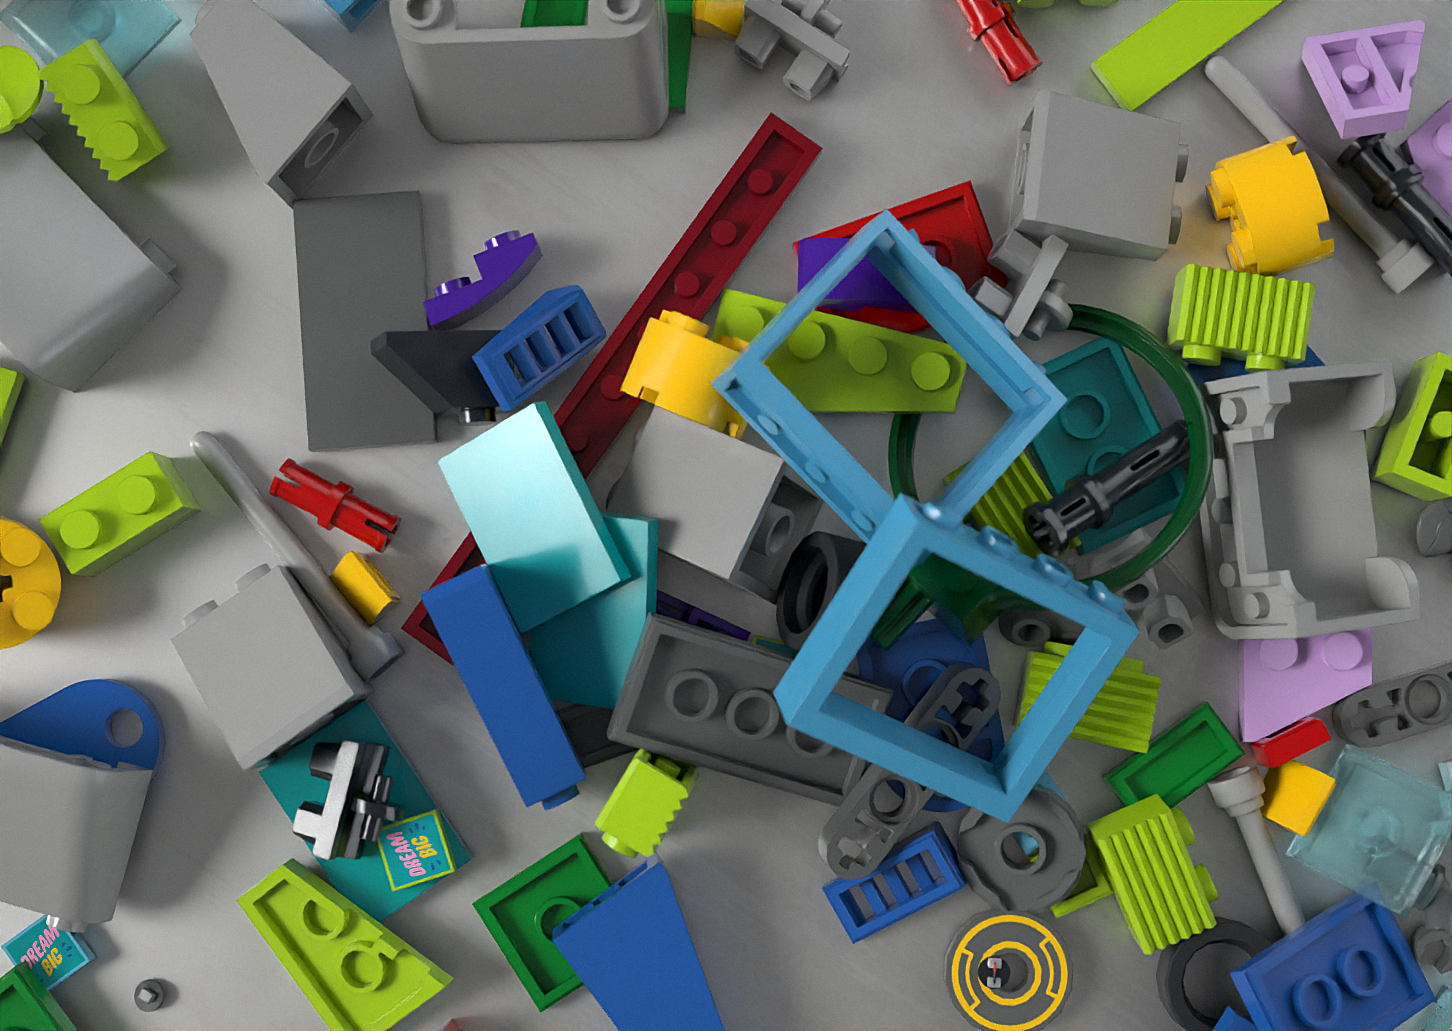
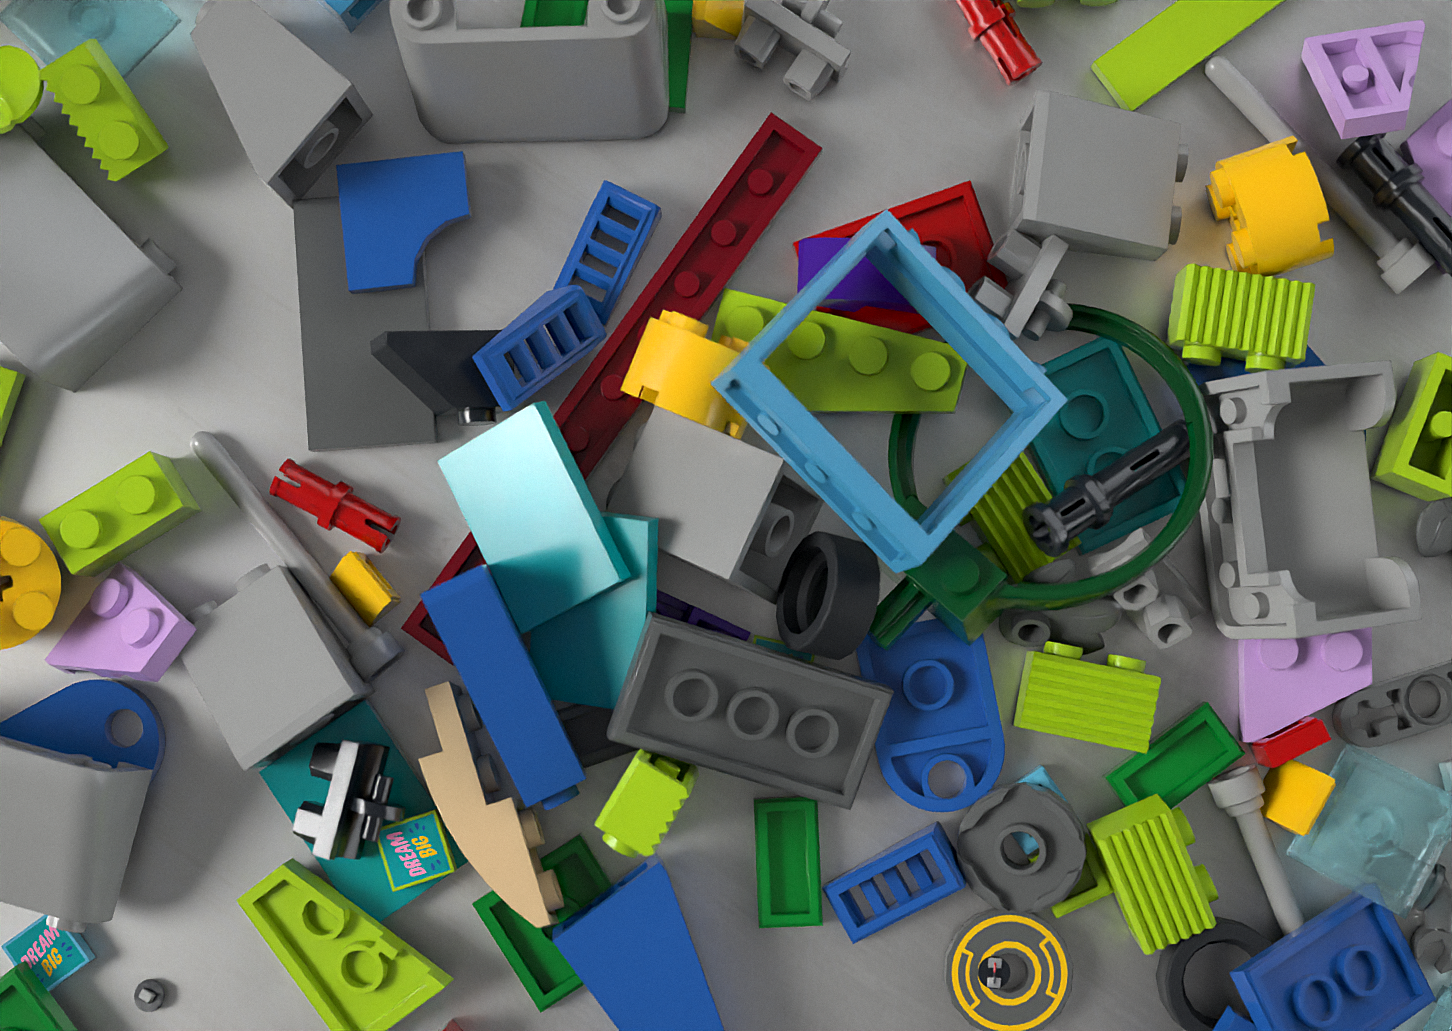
dark purple slope [422,230,543,331] -> none
dark azure window [774,493,1140,823] -> none
dark grey beam [818,662,1001,880] -> none
none -> lavender wing [45,561,197,682]
none -> blue tile [336,151,472,294]
none -> tan slope [418,681,564,928]
none -> blue slope [553,180,662,327]
none -> green tile [753,796,823,928]

